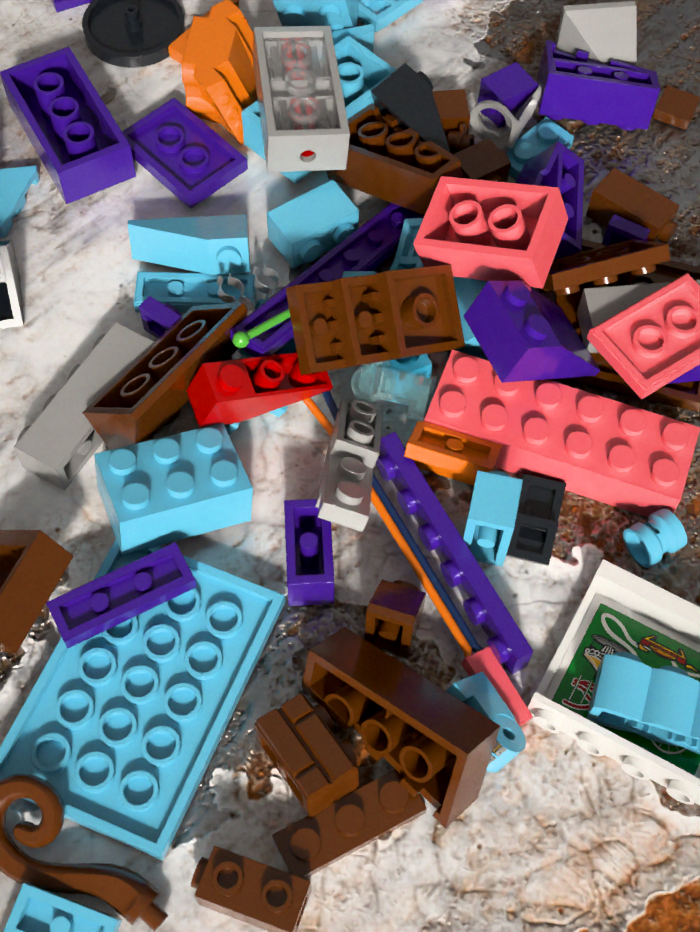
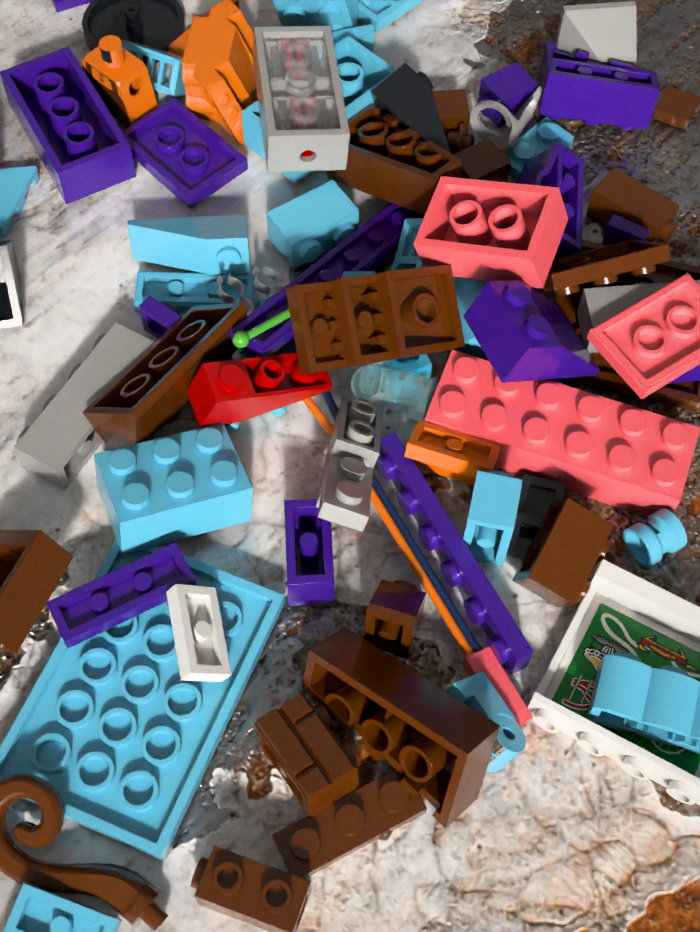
none -> orange torso [82,35,159,128]
none -> medium azure slope [122,40,185,97]
none -> white plate [166,584,232,682]
none -> reddish brown brick [512,498,614,607]

